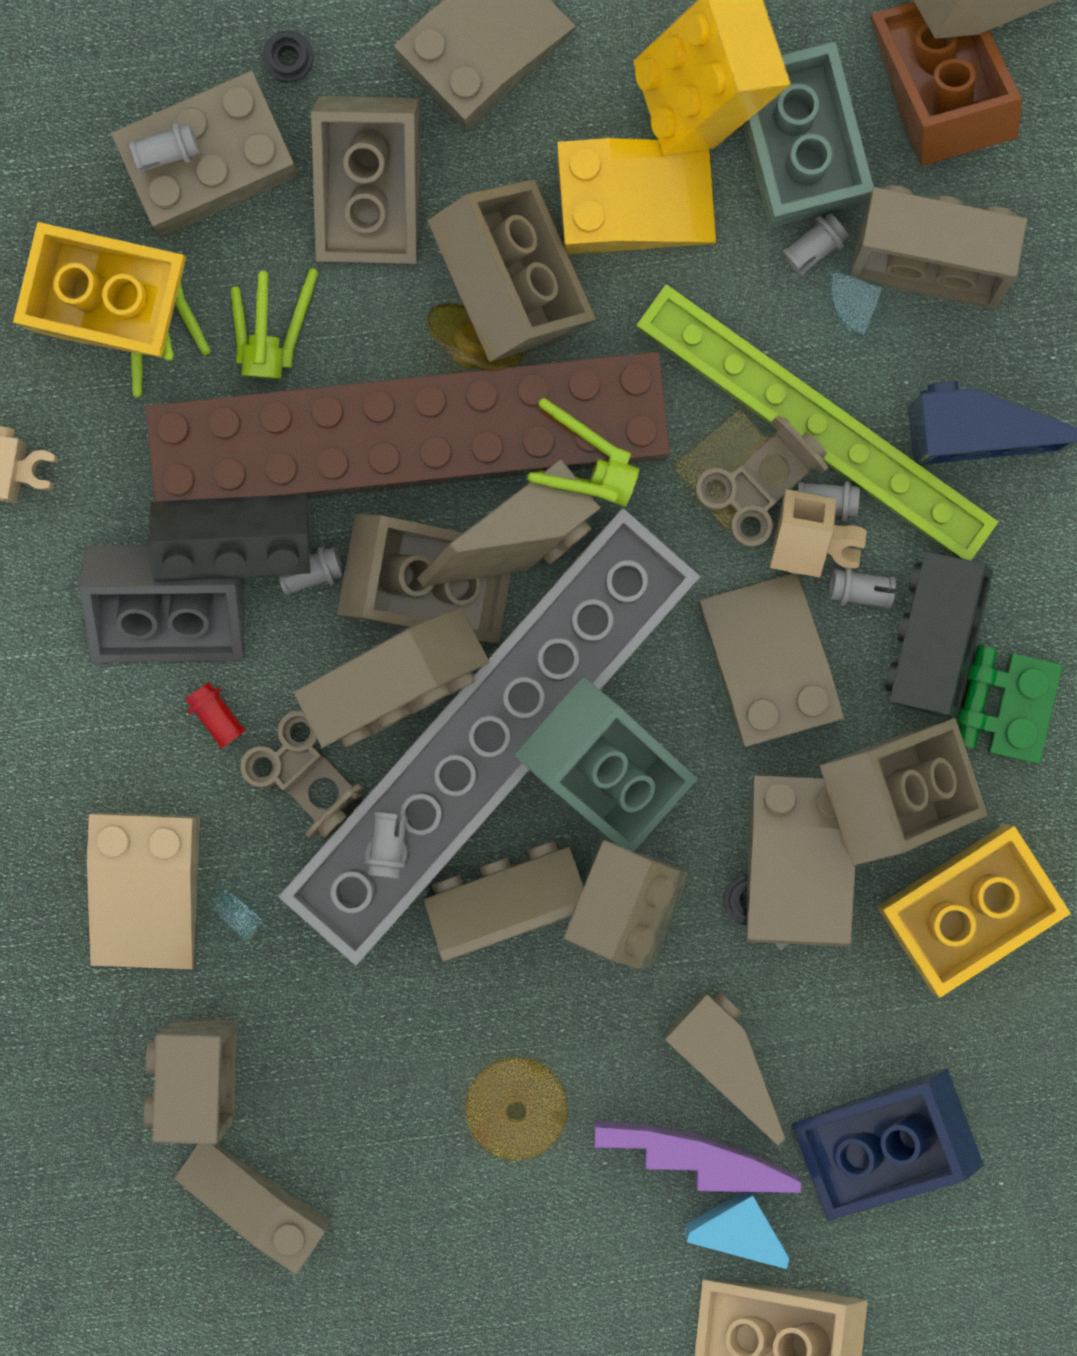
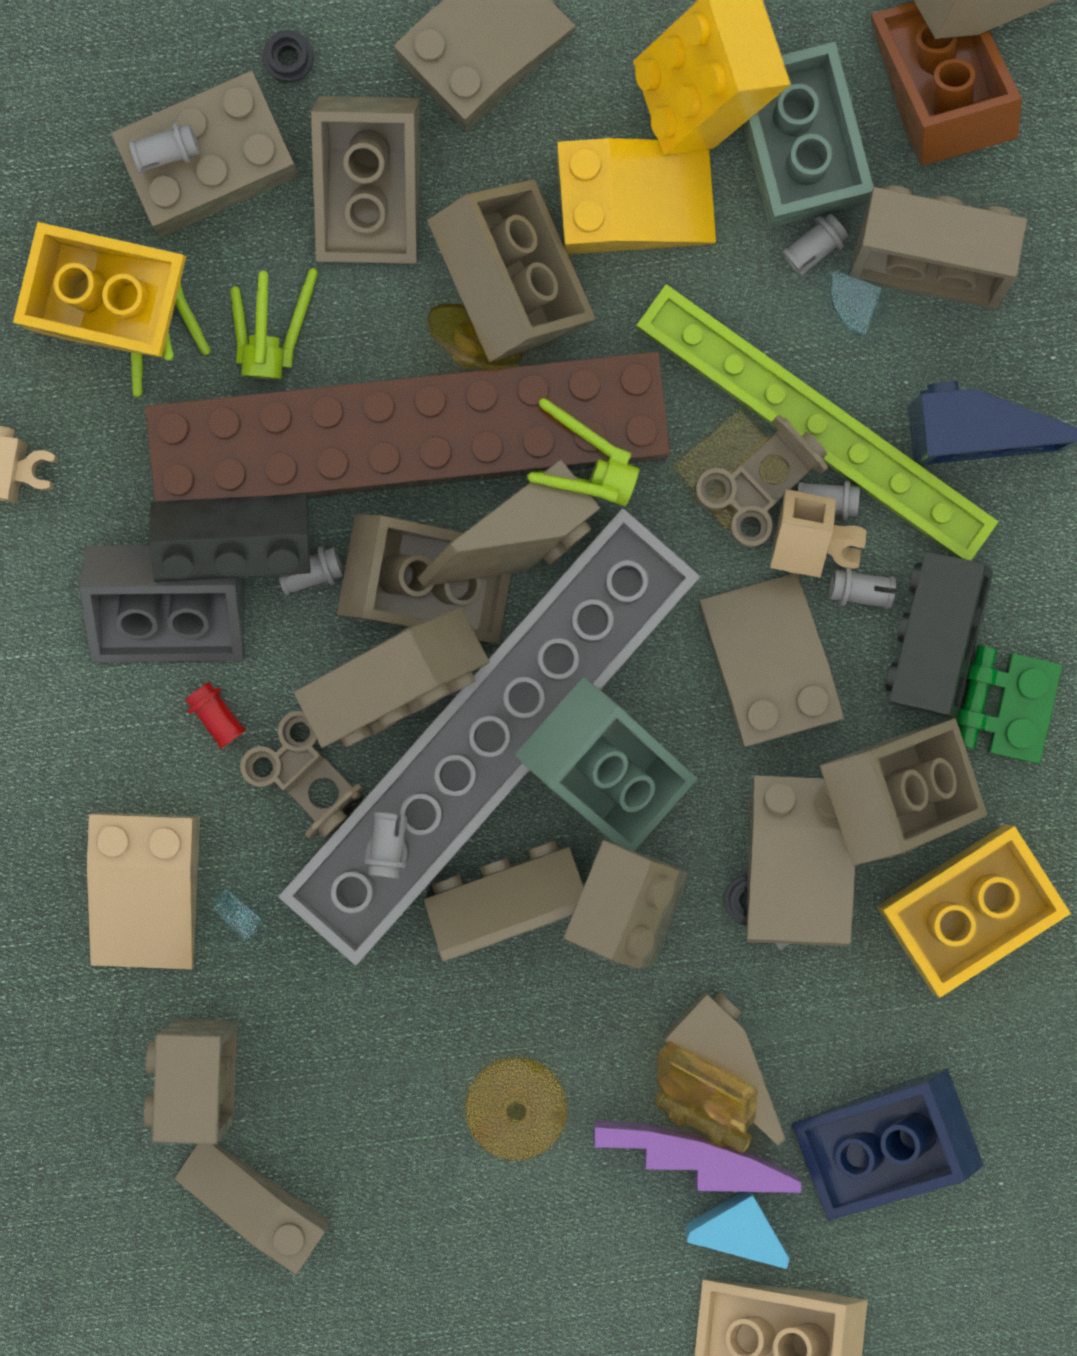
none -> clear yellow plate [654,1041,758,1154]

